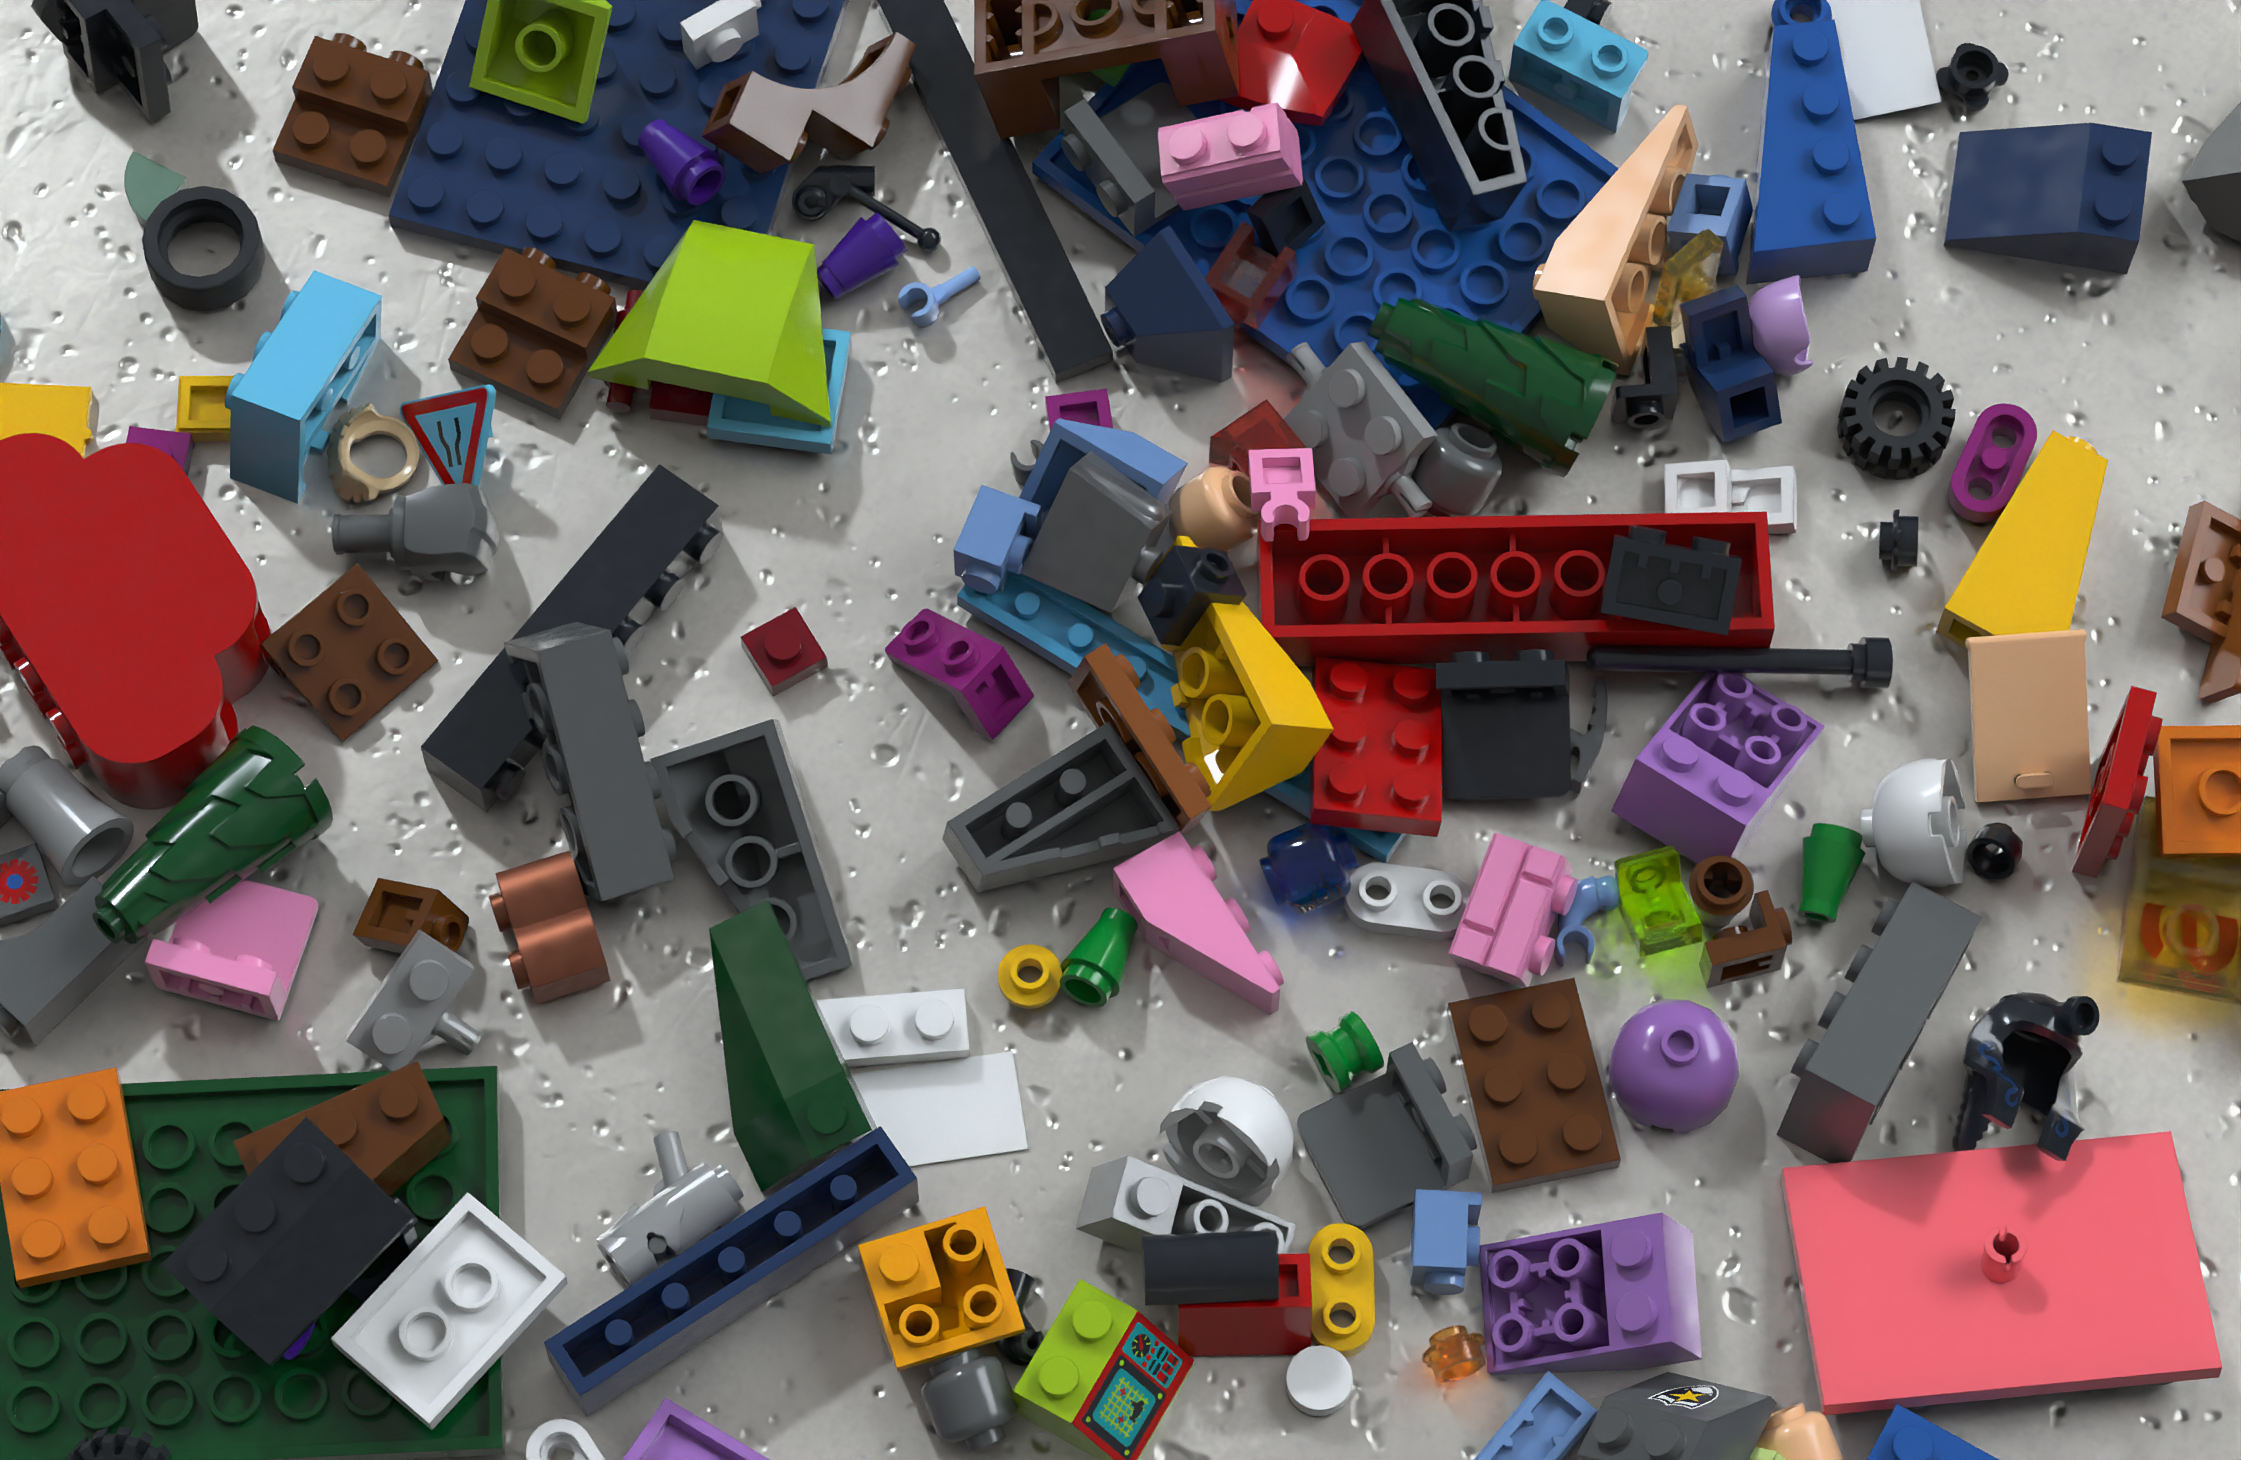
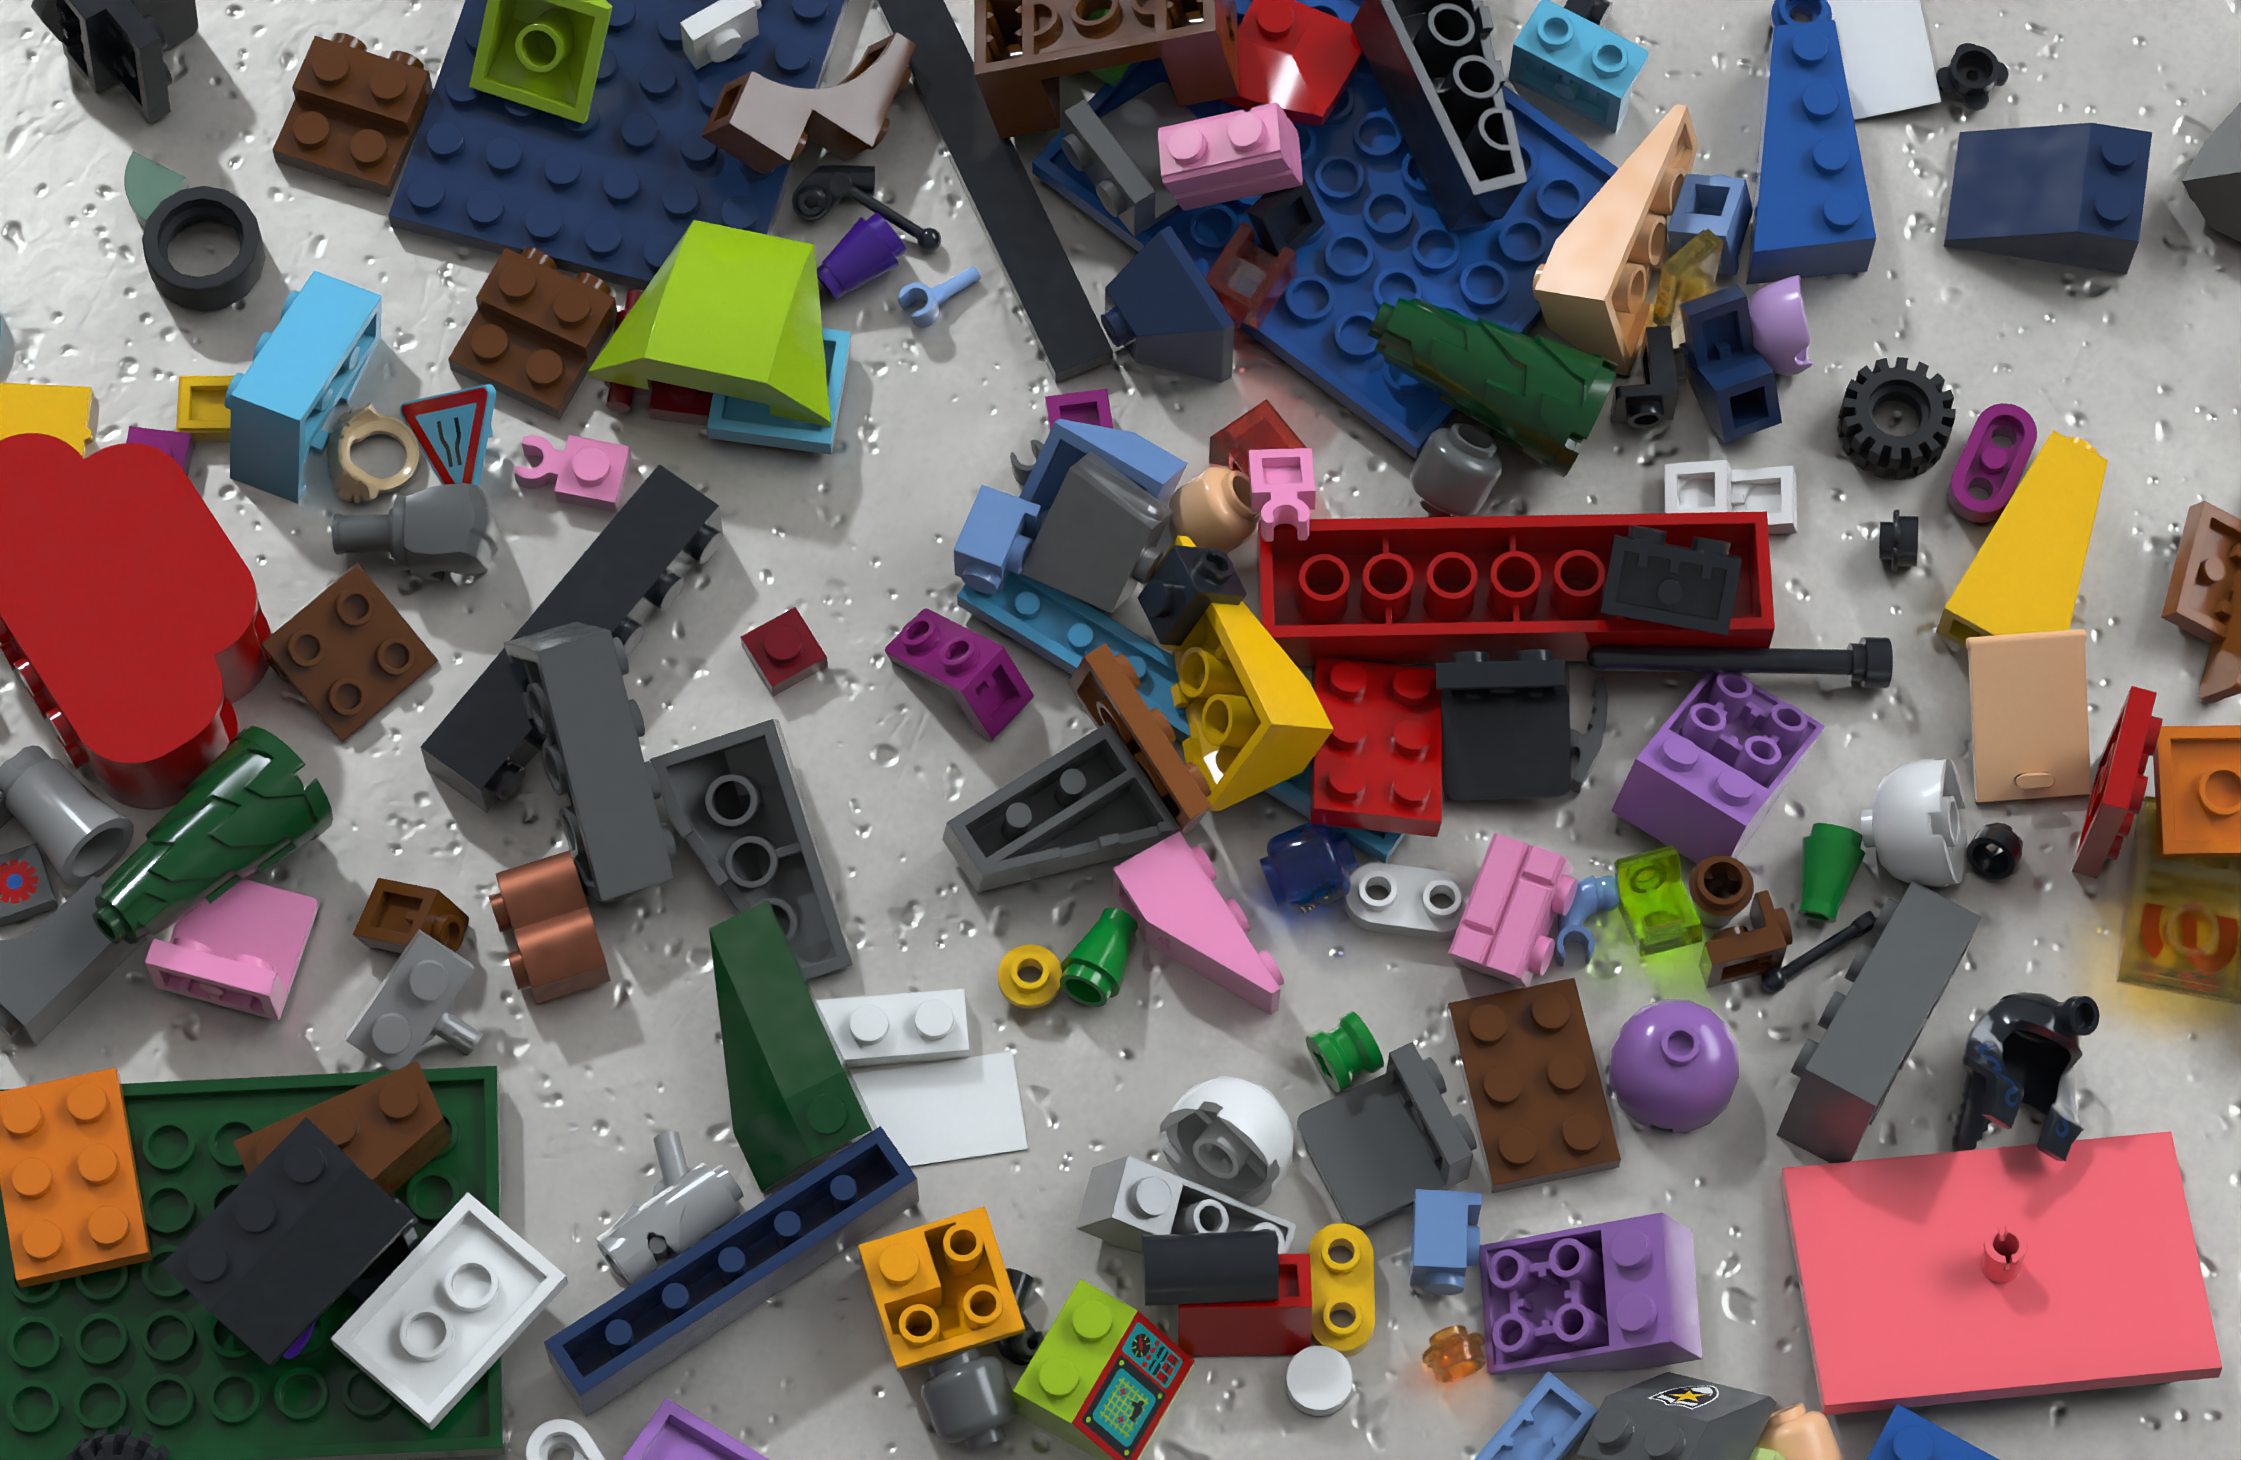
dark purple cone [638,119,726,205] -> none
light grey plate [1277,341,1438,518] -> none
none -> bright pink plate [514,435,631,513]
none -> black hinge [1761,911,1877,993]

